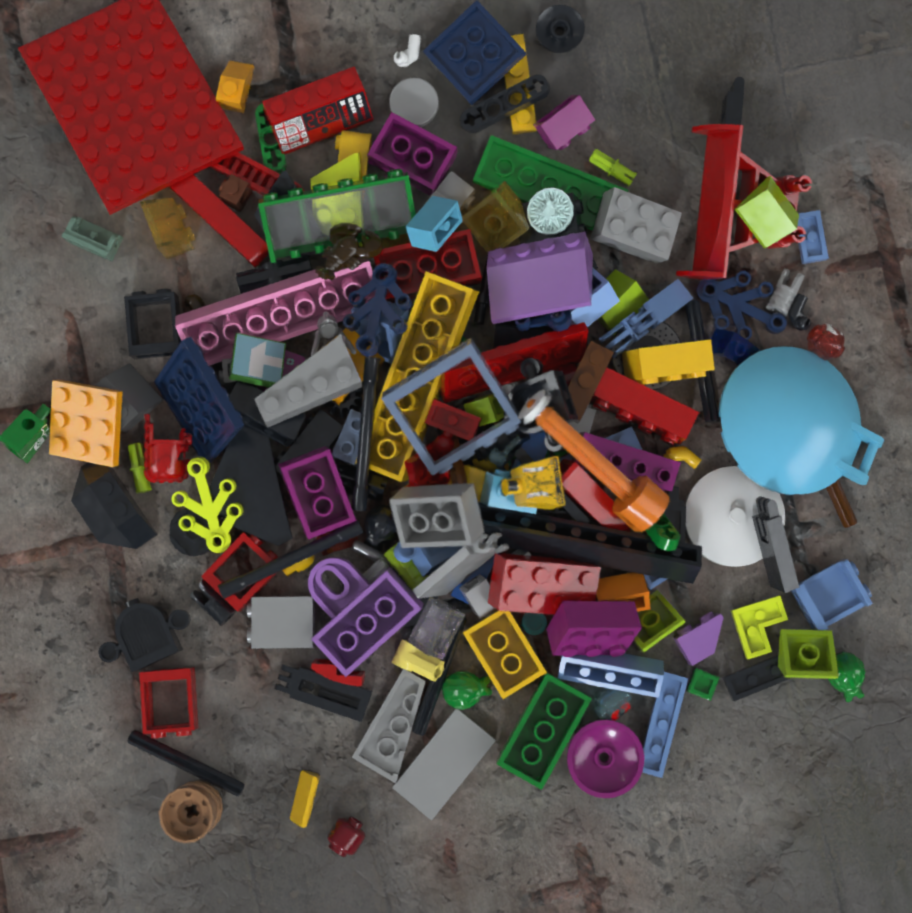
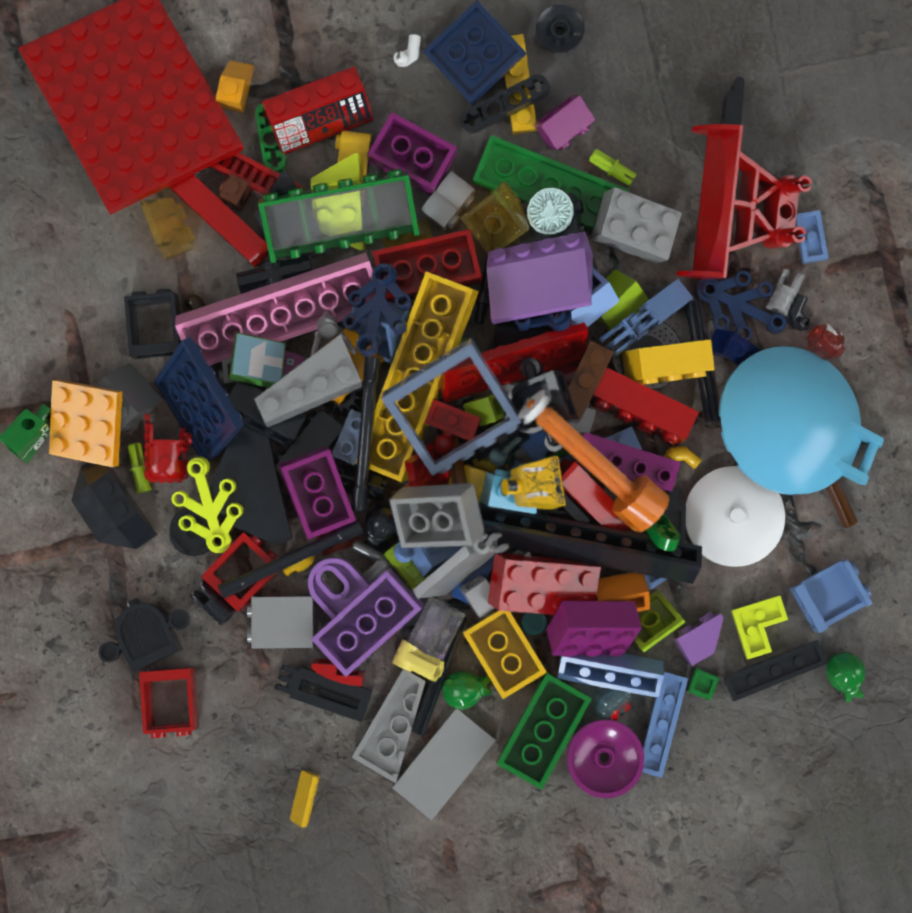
sand green hinge [61,216,123,262] -> none
black axle [127,730,245,797] -> none
medium nougat wheel [159,780,223,843] -> none
dark brown animal [315,223,383,280] -> none
dark red head [327,816,365,857] -> none
light grey tile [389,78,439,128] -> none
medium azure brick [406,196,463,252] -> none
lime slope [735,176,799,248] -> none
hinge [752,496,800,593] -> none
lime slope [778,629,839,679] -> none

